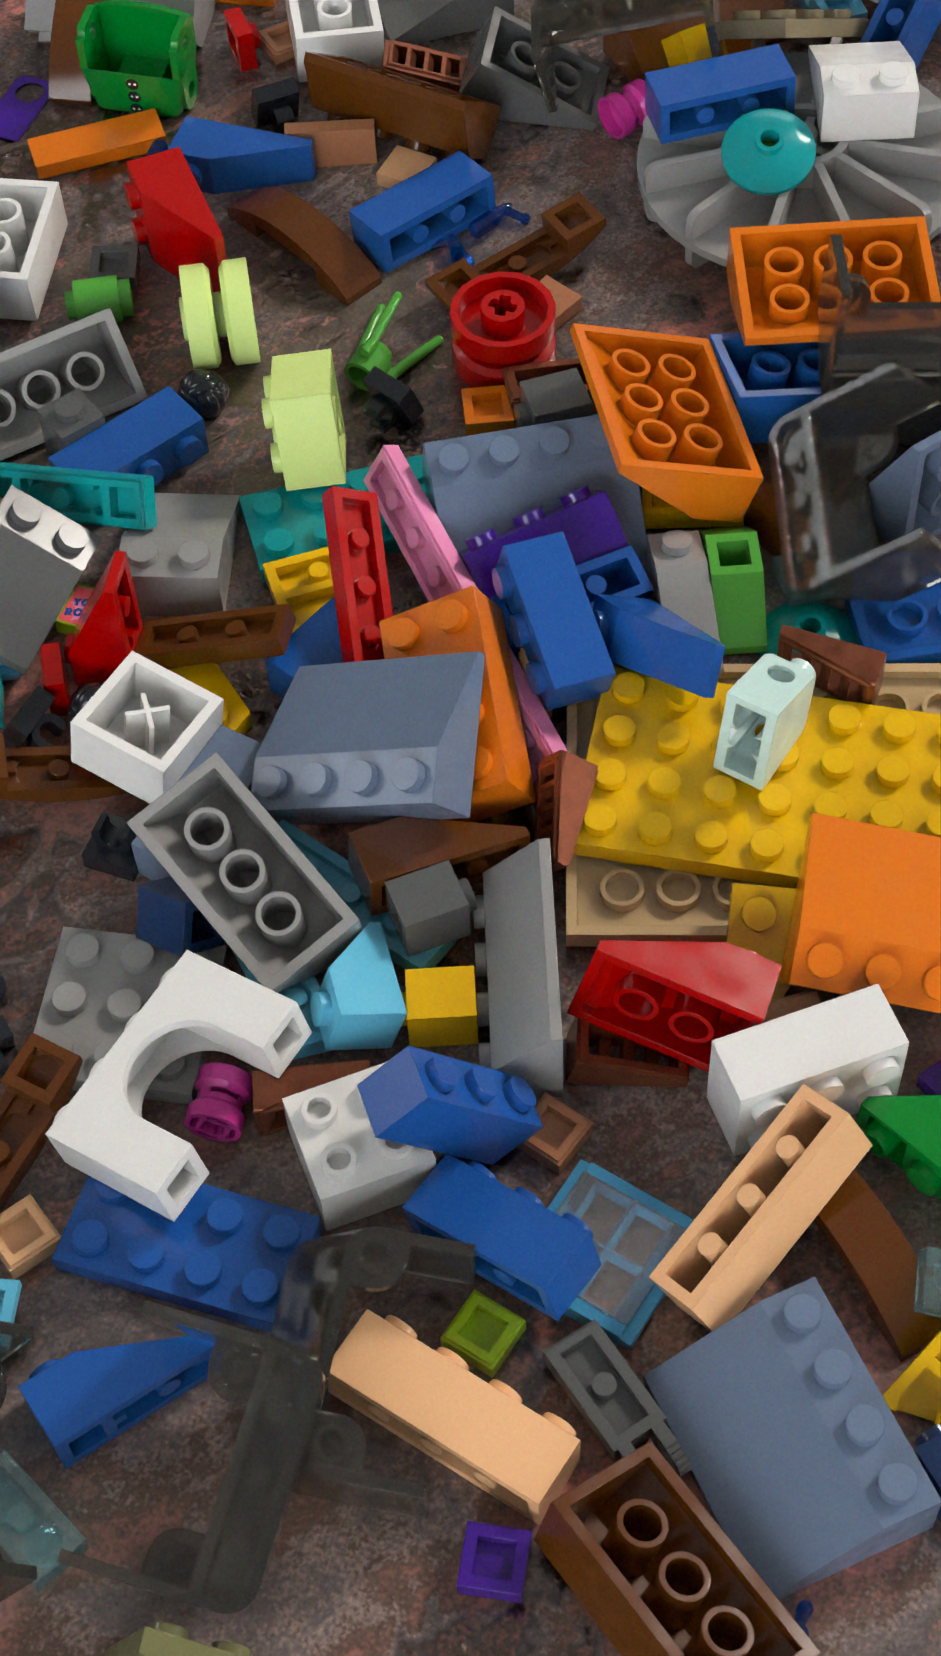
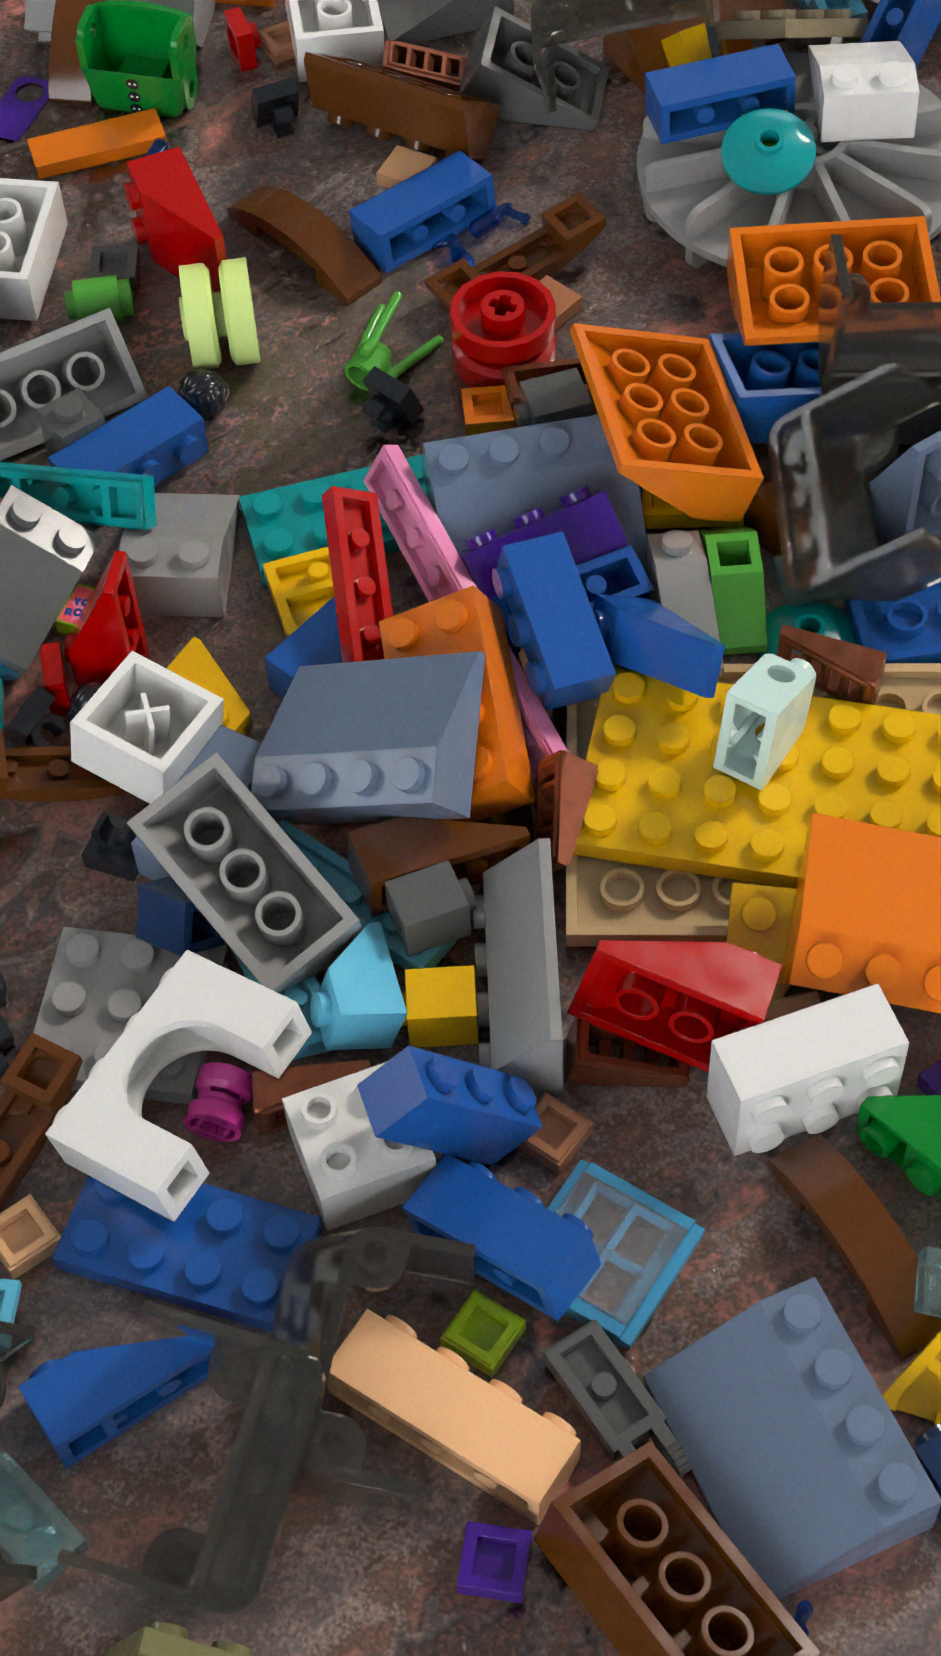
reddish brown plate [134,603,296,669] -> none
blue slope [168,116,317,194] -> none
yellowish green brick [261,348,346,491] -> none
nougat tile [284,118,377,167] -> none
dark pink wheel [597,79,647,140] -> none
light nougat brick [649,1084,873,1332] -> none

